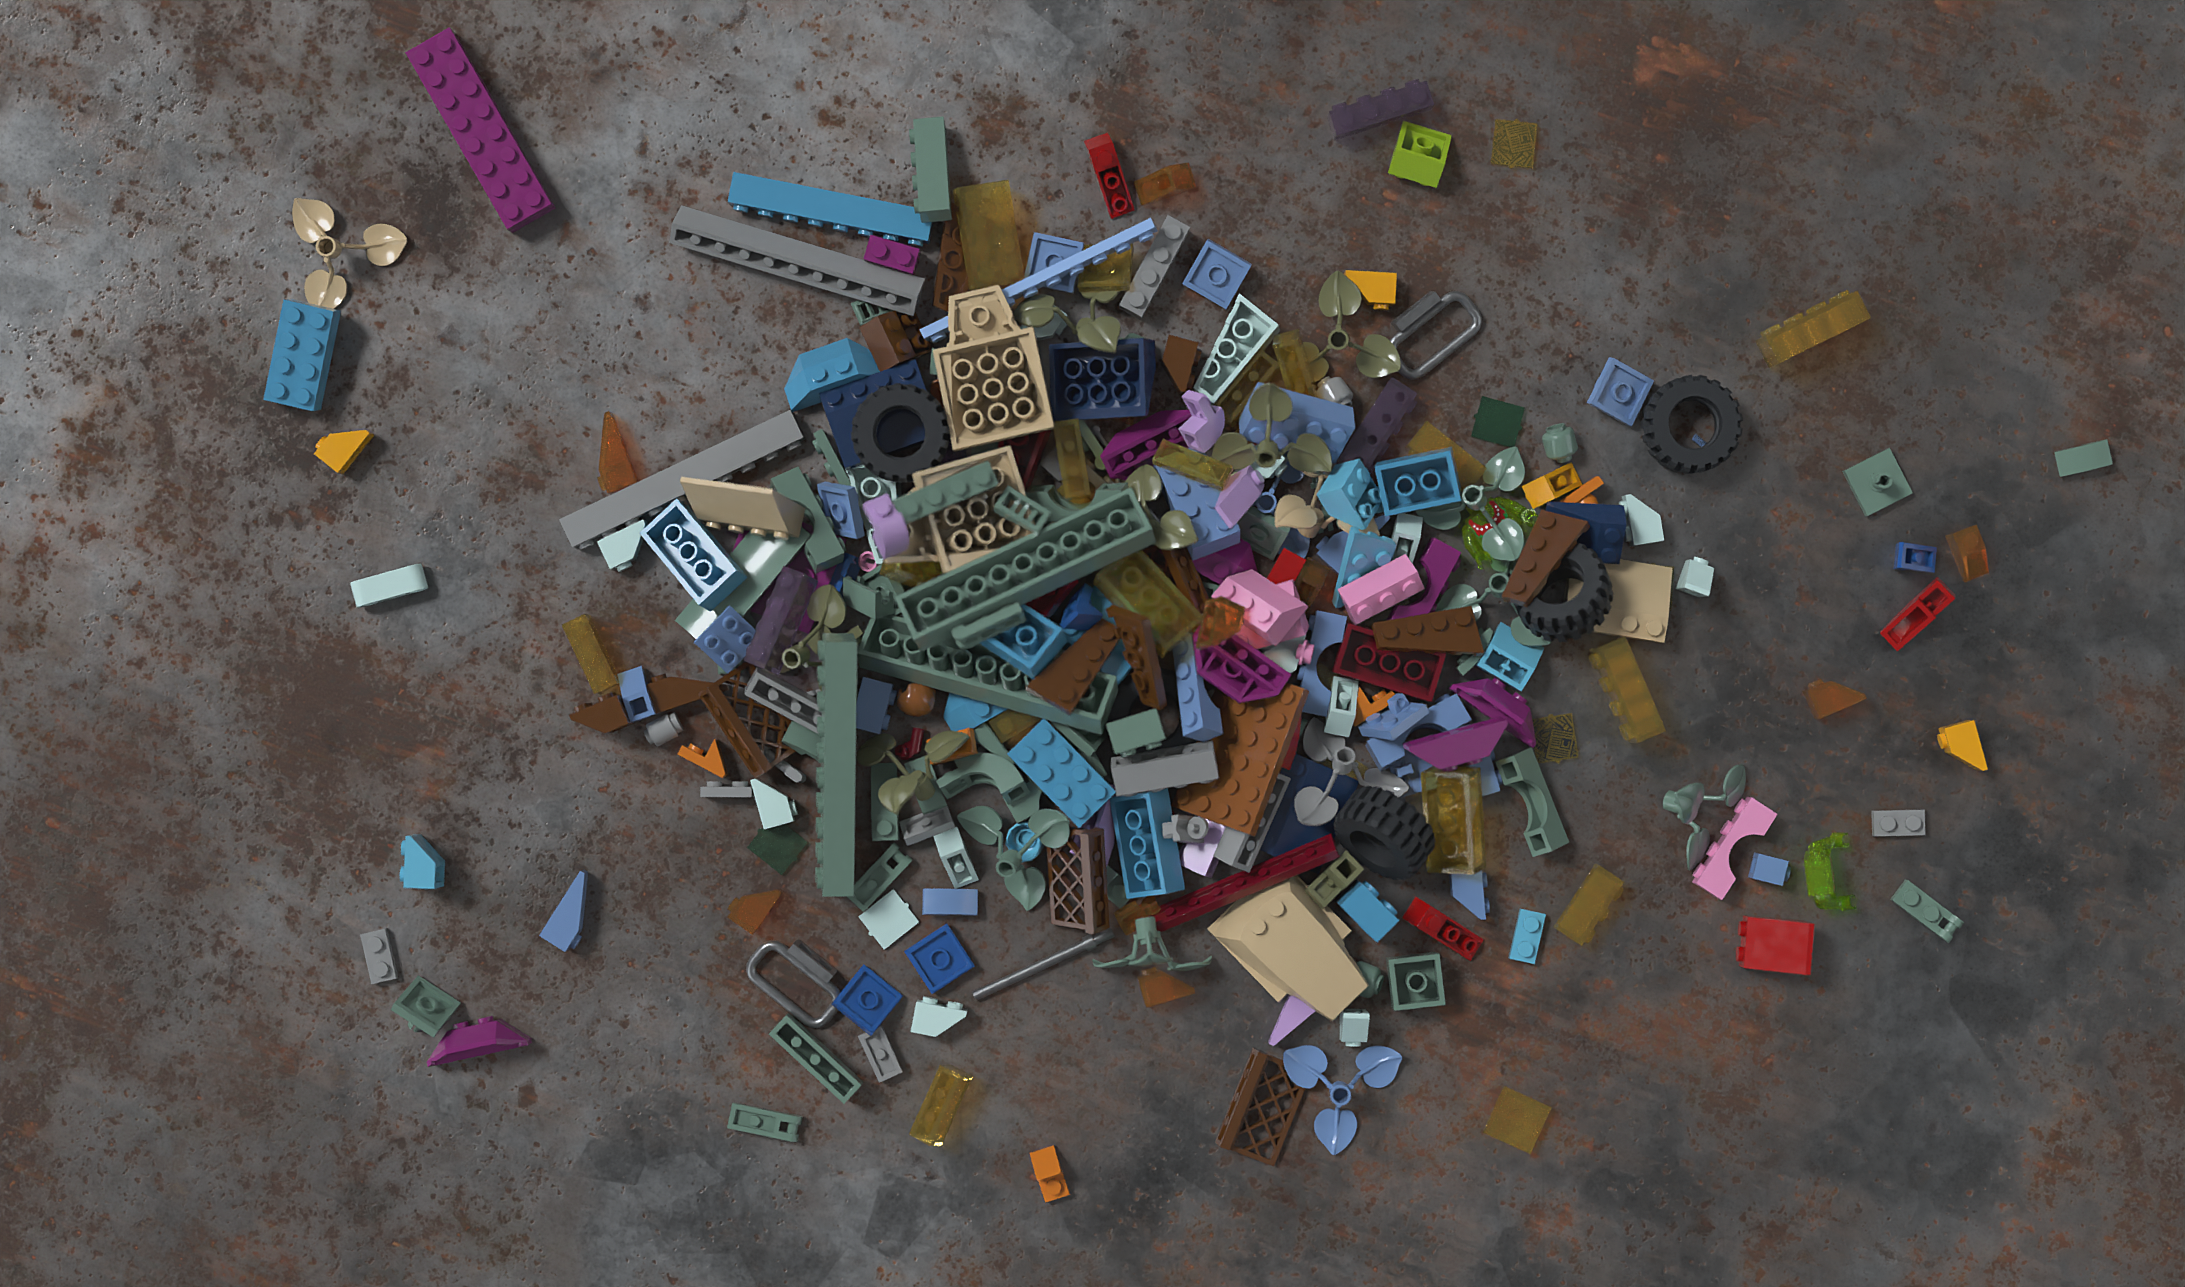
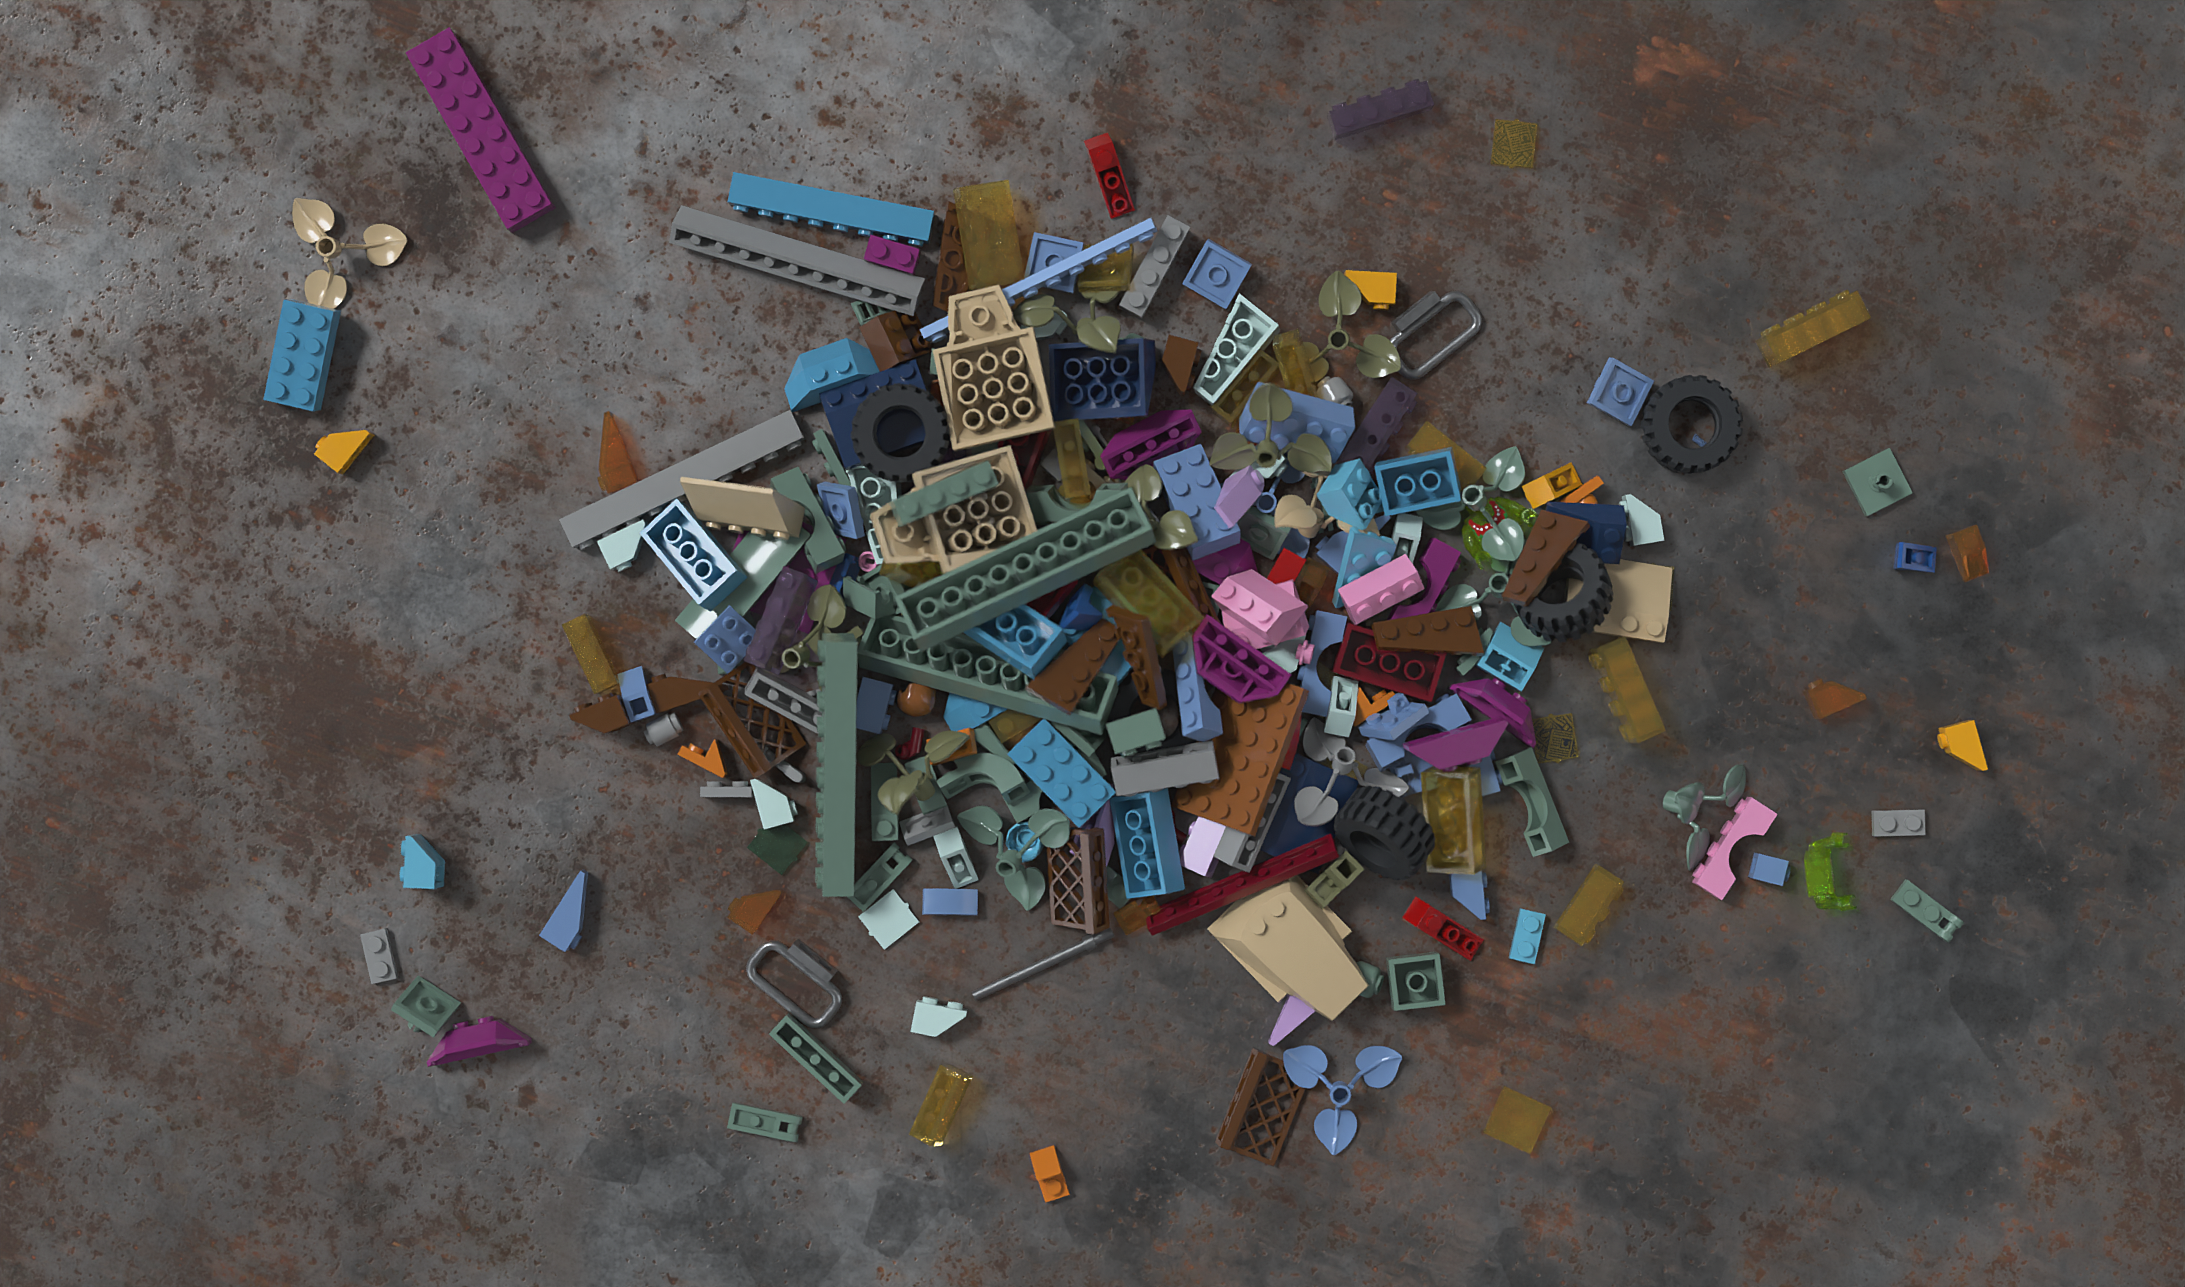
light aqua beam [350,563,428,608] -> none
sand green slope [781,720,821,761] -> none
blue plate [832,964,903,1036] -> none
light grey plate [858,1025,903,1083] -> none
lavender brick [863,494,909,559] -> none
blue plate [904,923,975,994] -> none
sand green brick [909,116,952,223] -> none
sand green plate [952,602,1026,649] -> none
sand green slope [994,486,1052,535] -> none
sand green plant [1092,917,1212,971] -> none
clear orange slope [1134,162,1196,206] -> none
clear orange slope [1137,967,1195,1008] -> none
clear yellow tile [1152,439,1233,491] -> none
light grey hips [1162,815,1209,844] -> none
lavender brick [1179,390,1225,453] -> none
clear orange slope [1196,596,1246,650] -> none
dark azure brick [1335,880,1399,942] -> none
light aqua slope [1340,1009,1369,1046] -> none
lime slope [1388,121,1452,188] -> none
clear green piece [1471,396,1525,448] -> none
sand green head [1542,423,1578,463] -> none
light aqua slope [1676,557,1714,598] -> none
red slope [1736,915,1815,975] -> none
red slope [1880,576,1956,651] -> none
sand green slope [2054,439,2113,477] -> none

